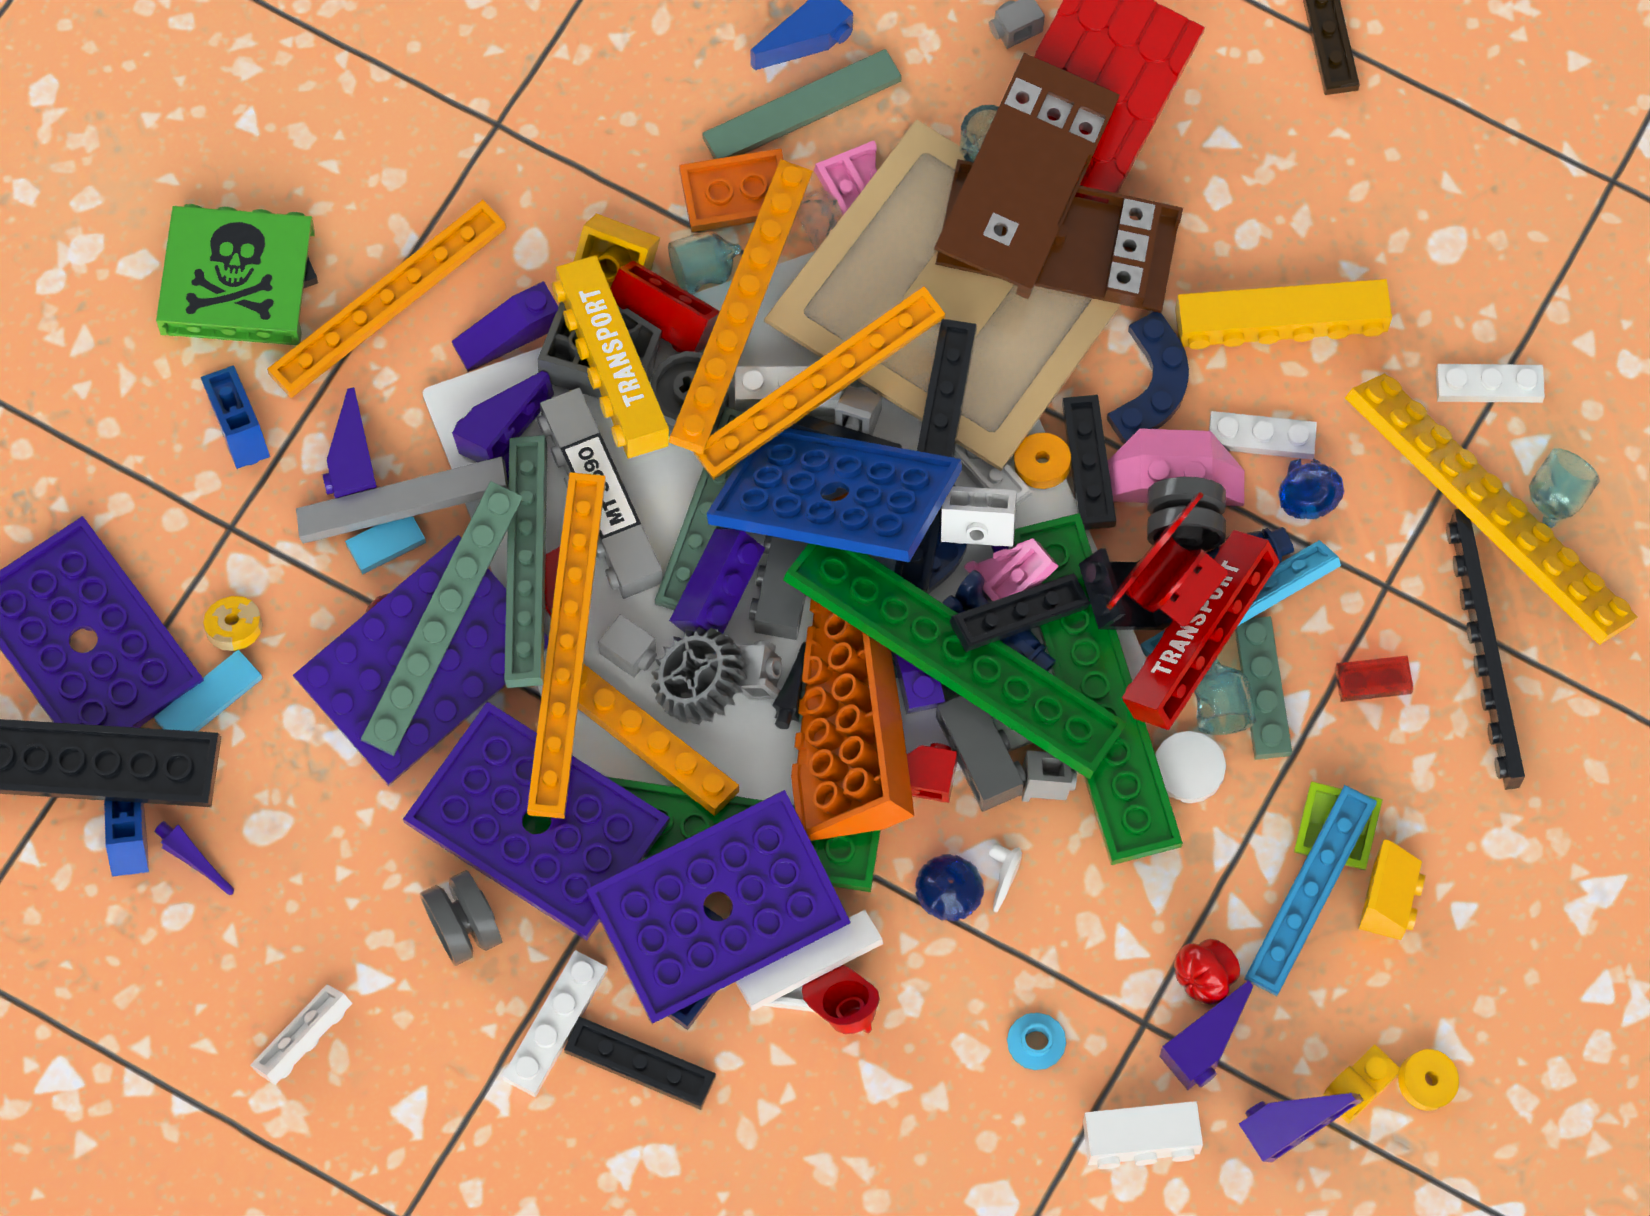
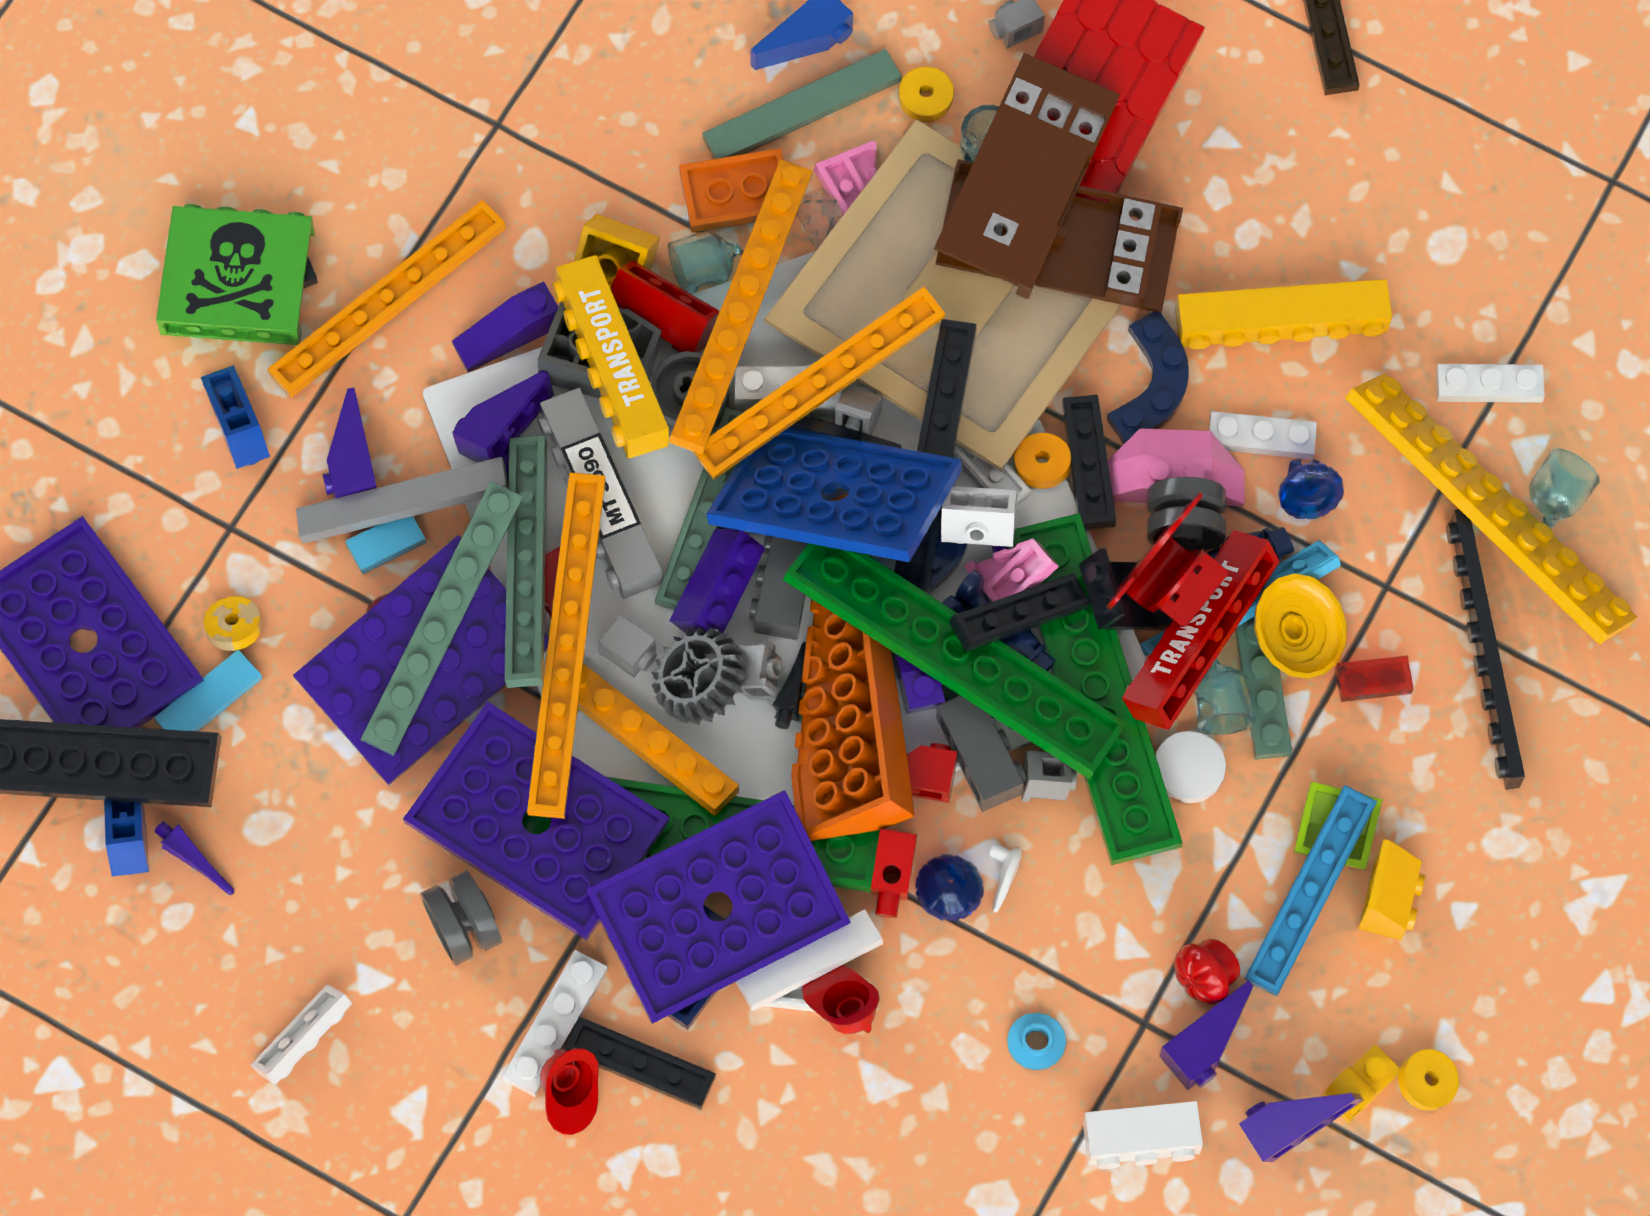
none -> red piece [540,1048,599,1135]
none -> red torso [871,829,917,918]
none -> yellow piece [899,66,954,122]
none -> yellow hat [1254,573,1347,679]

